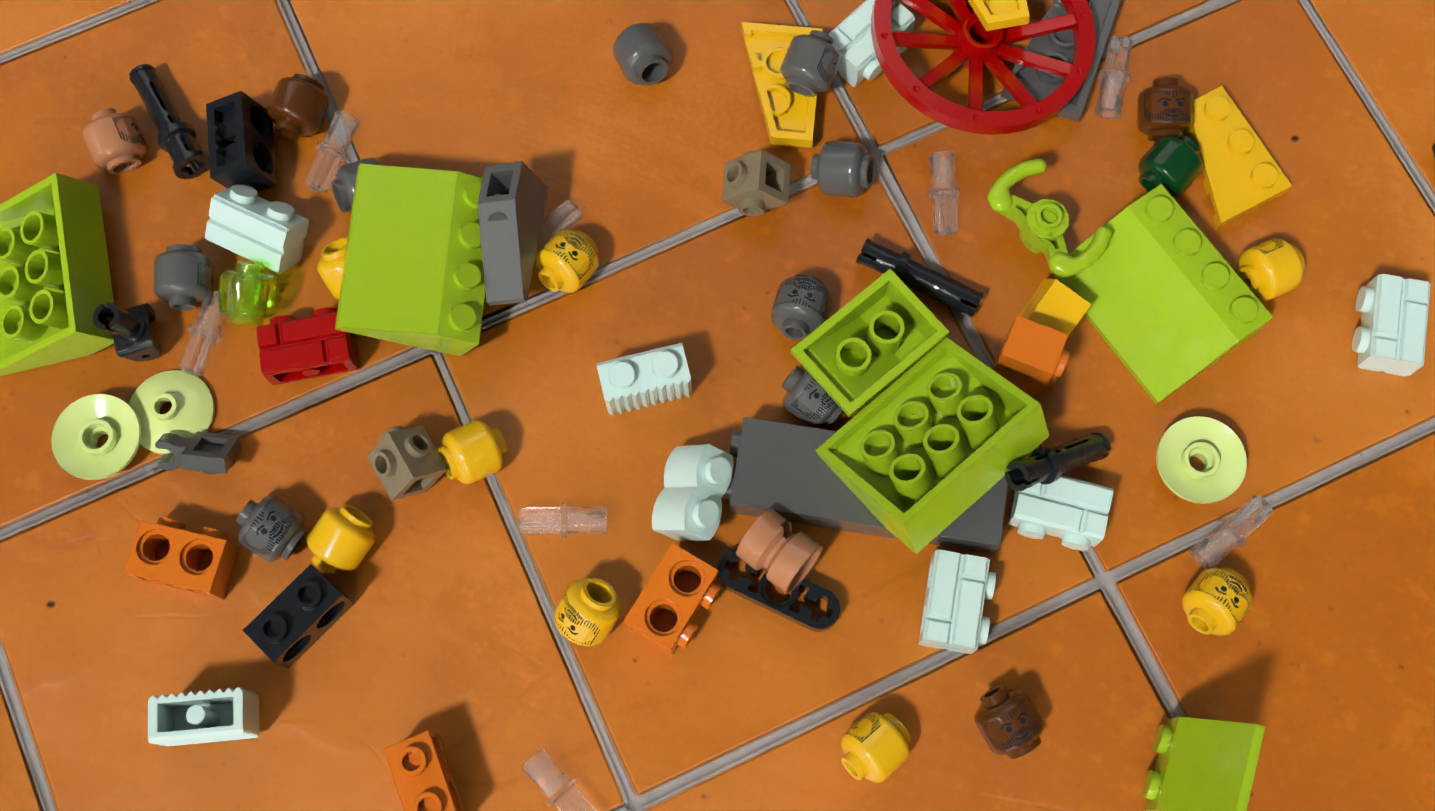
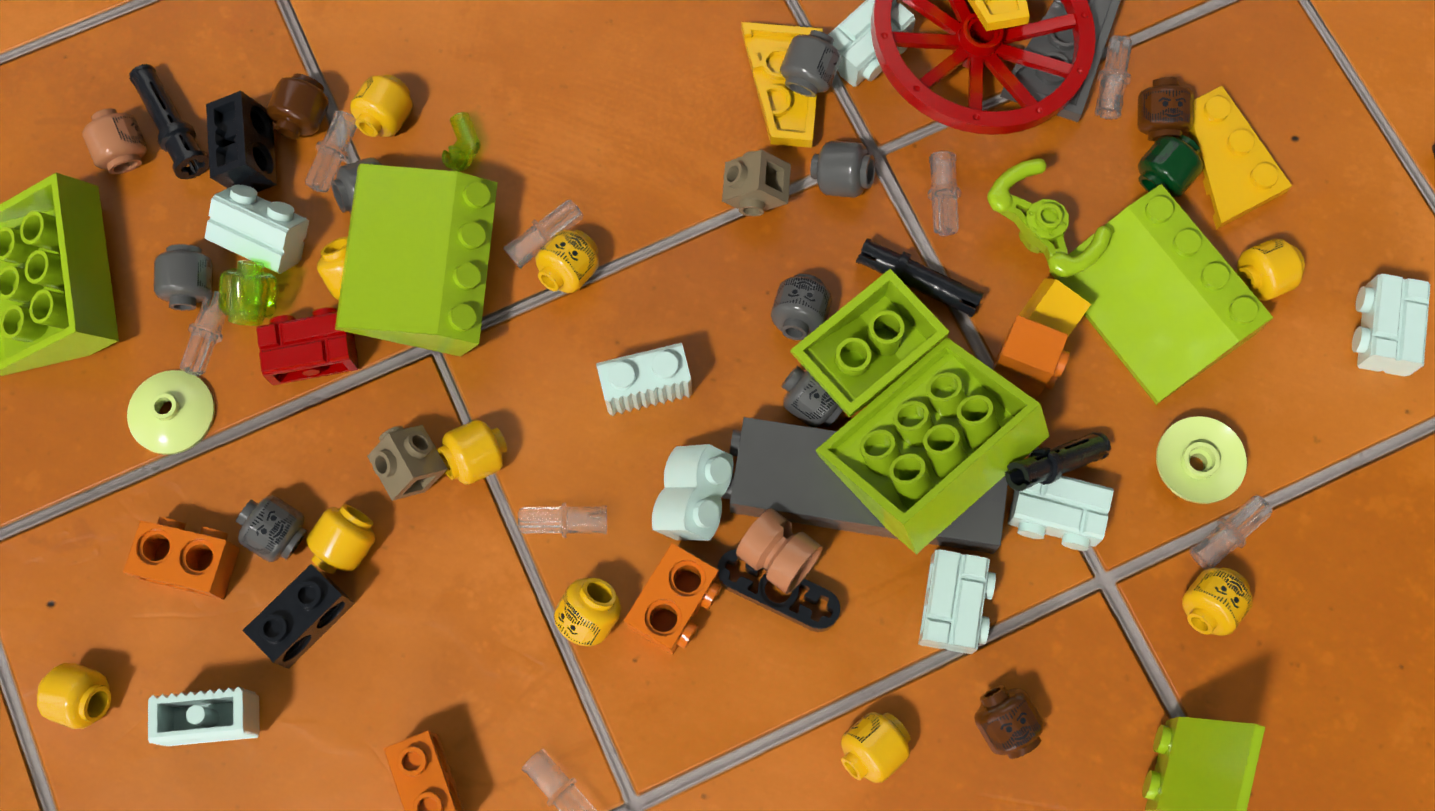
yellowish green dish [51,394,141,480] -> none
black piece [93,302,161,361] -> none
dark grey plate [155,431,242,474] -> none
dark grey slope [478,161,548,305] -> none
dark grey head [613,23,673,85] -> none
none -> yellow head [37,663,111,729]
none -> yellow head [350,74,413,137]
none -> clear neon green arm [442,112,481,172]

